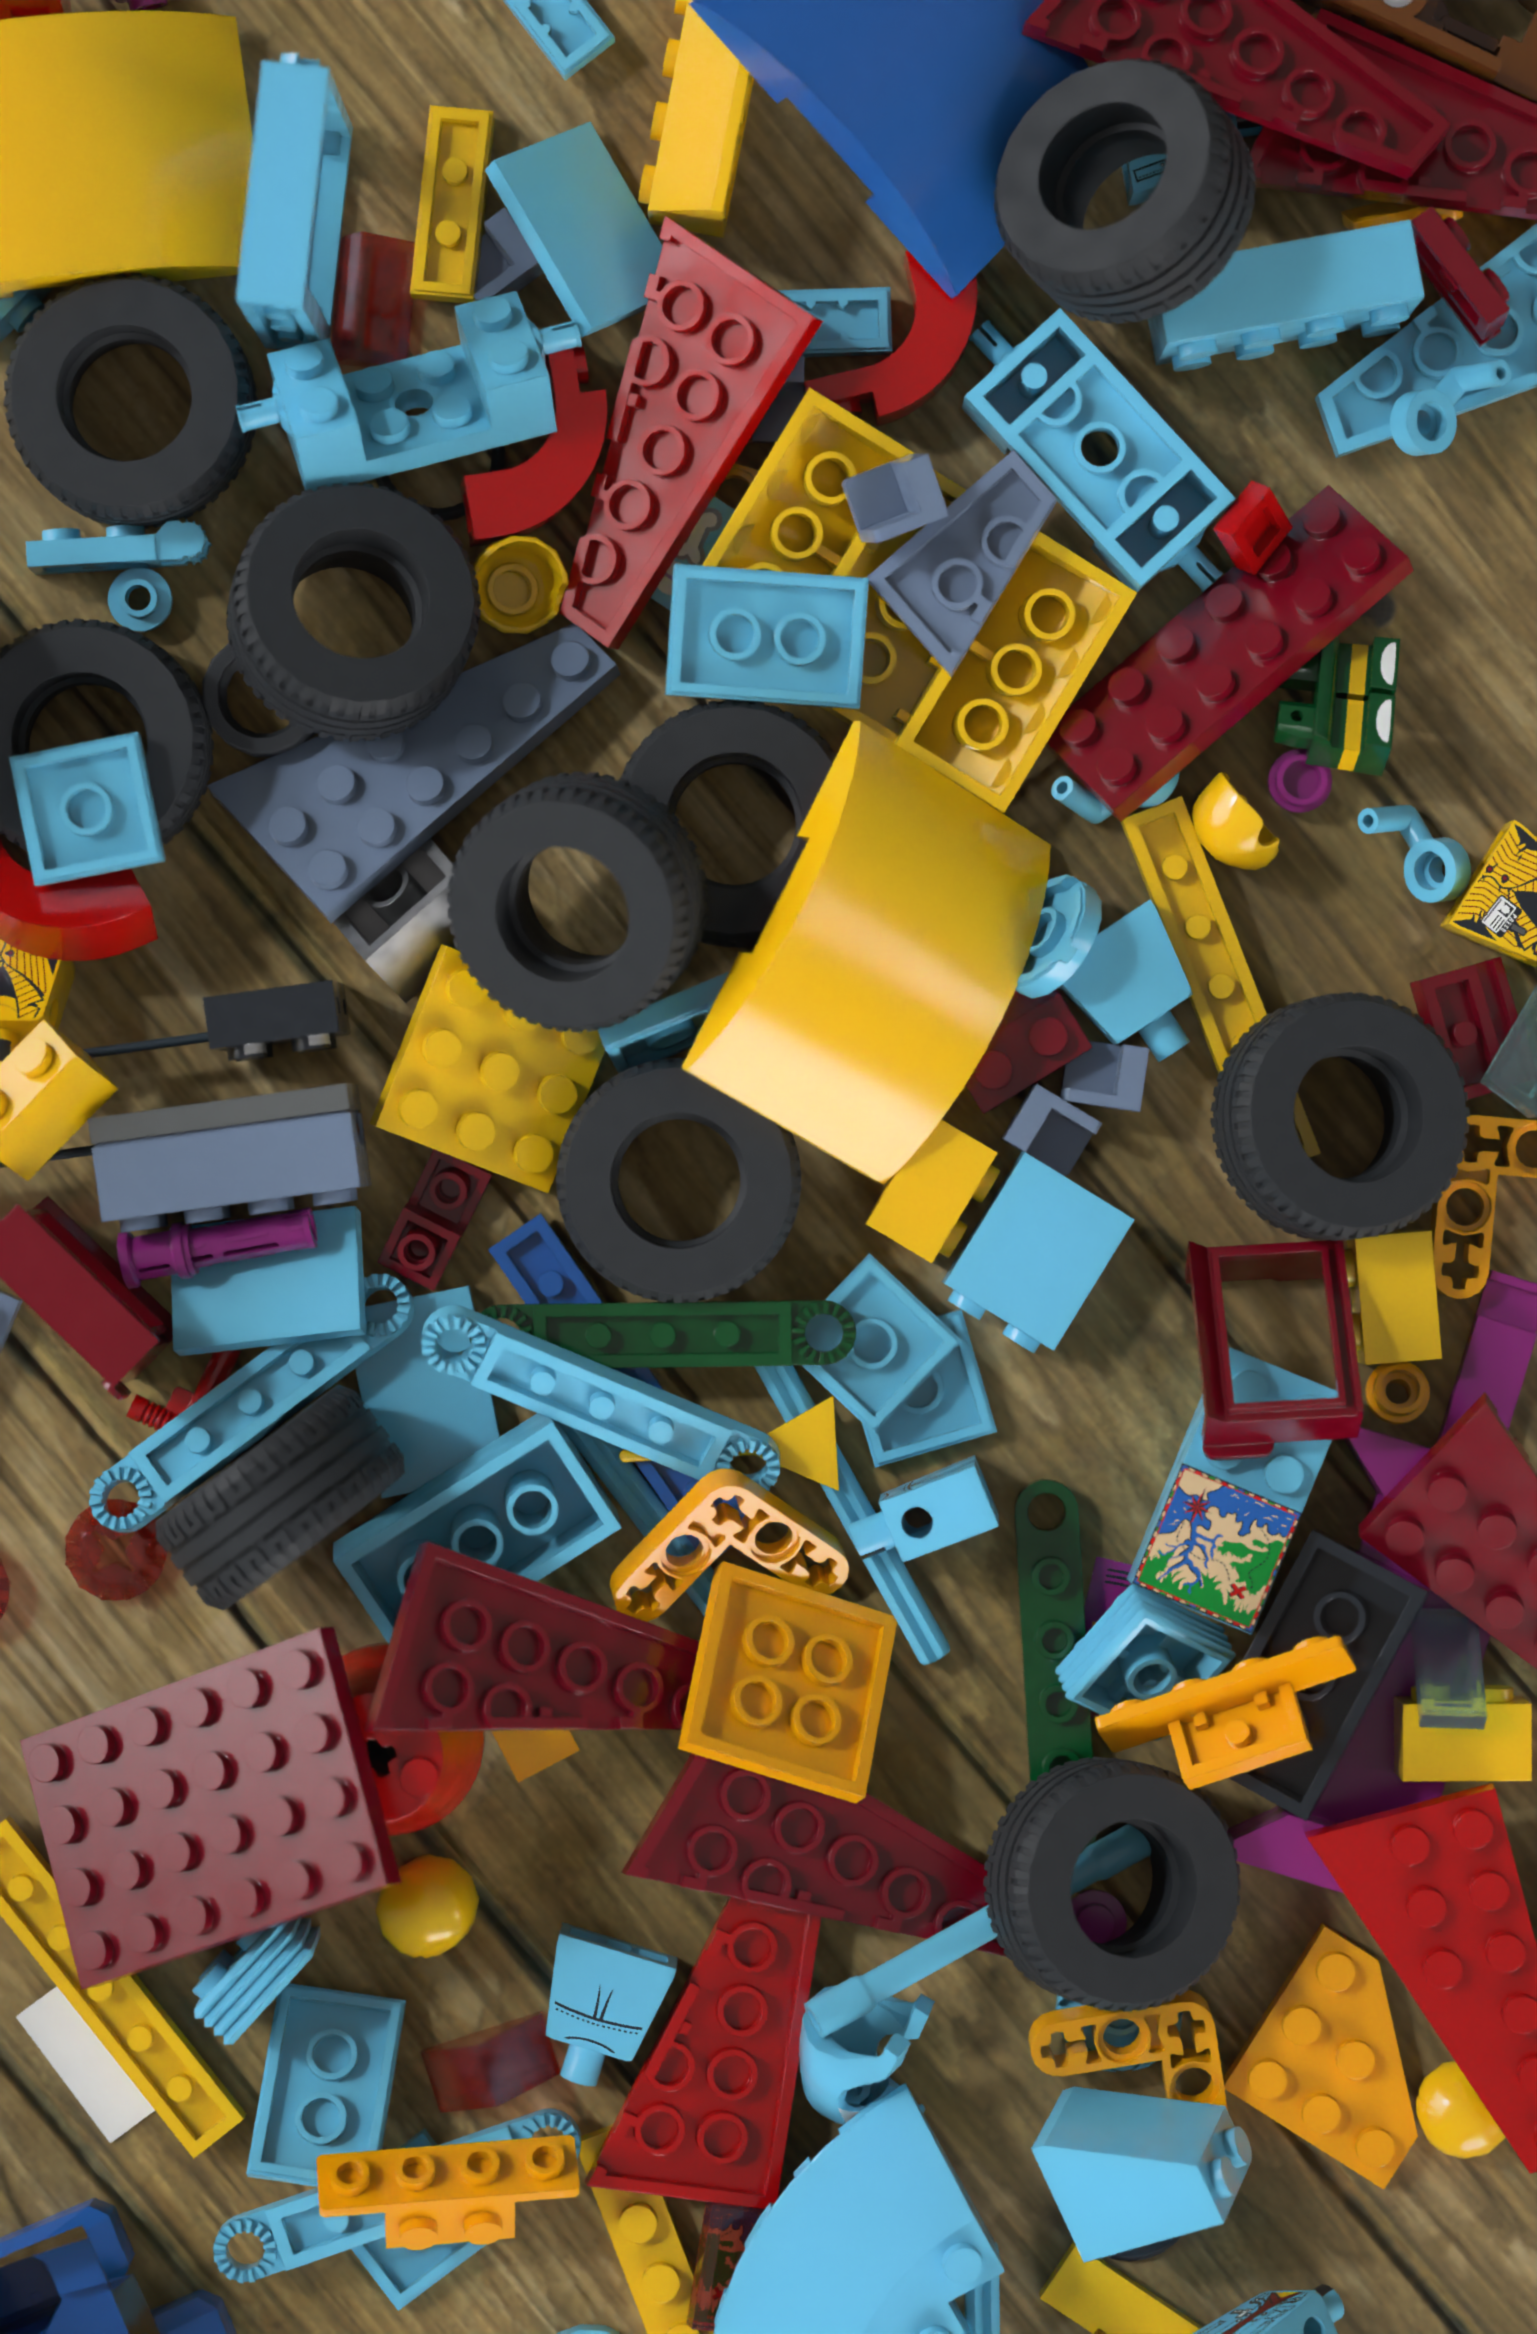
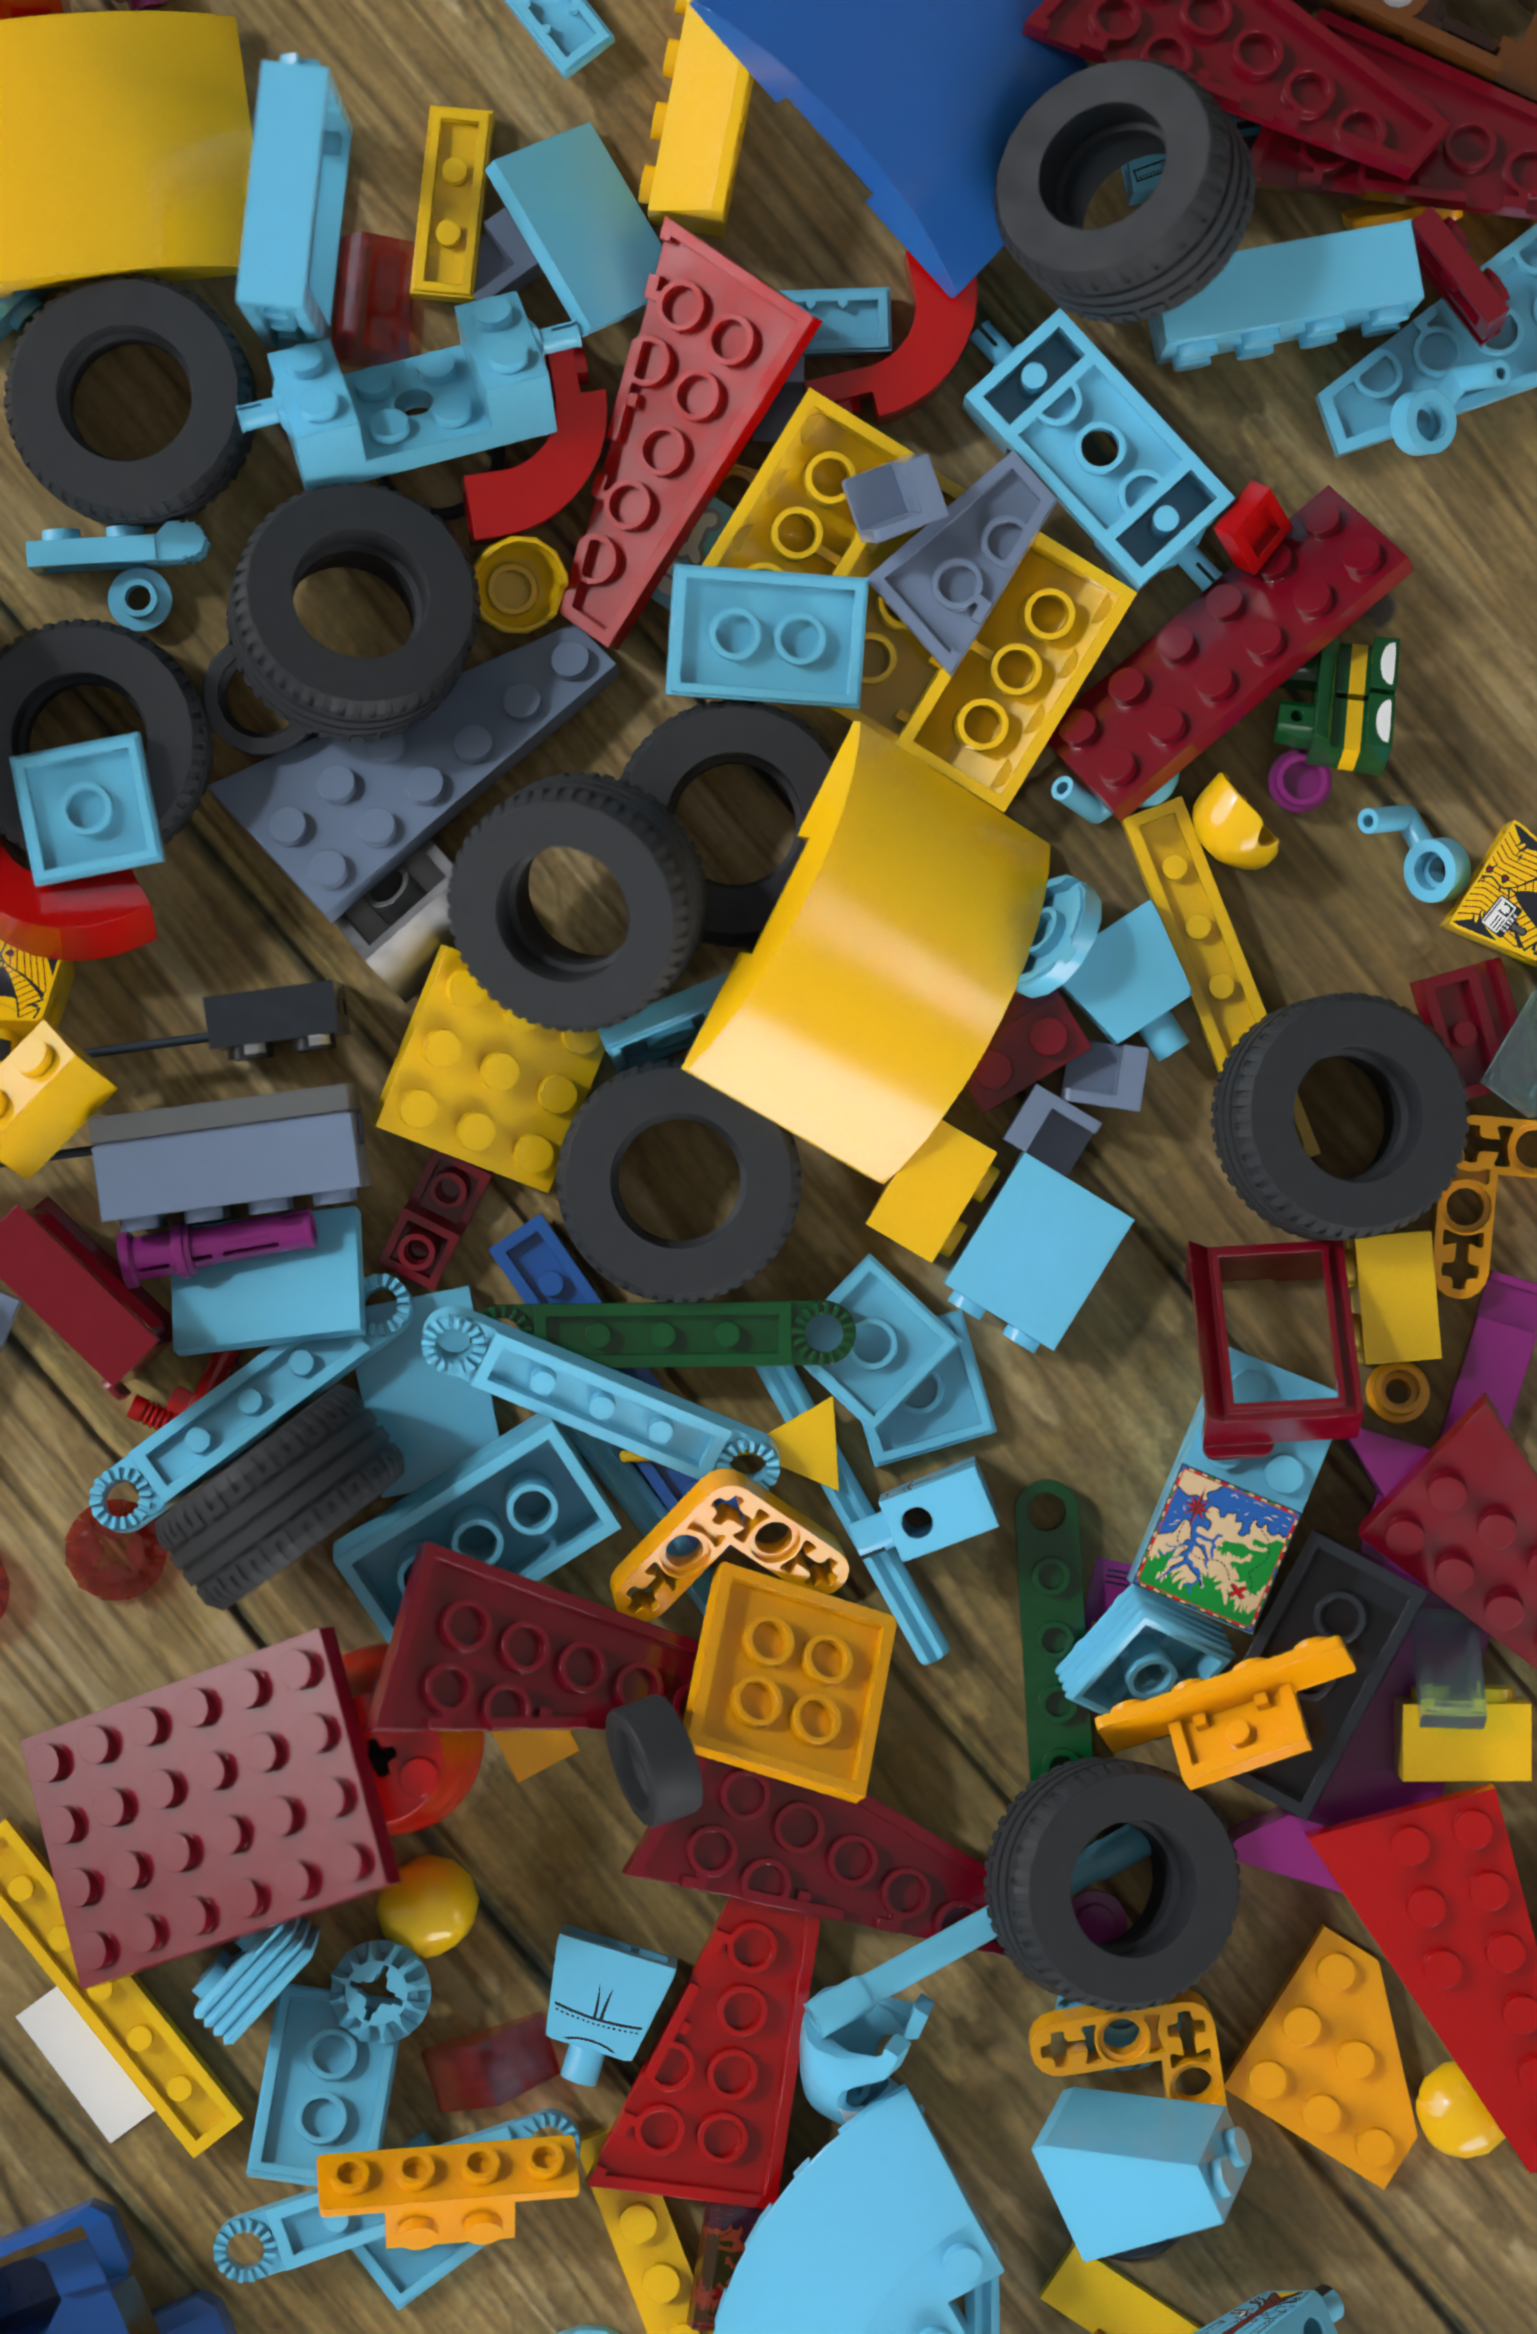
none -> medium azure gear [328,1940,431,2044]
none -> black tyre [605,1694,703,1828]

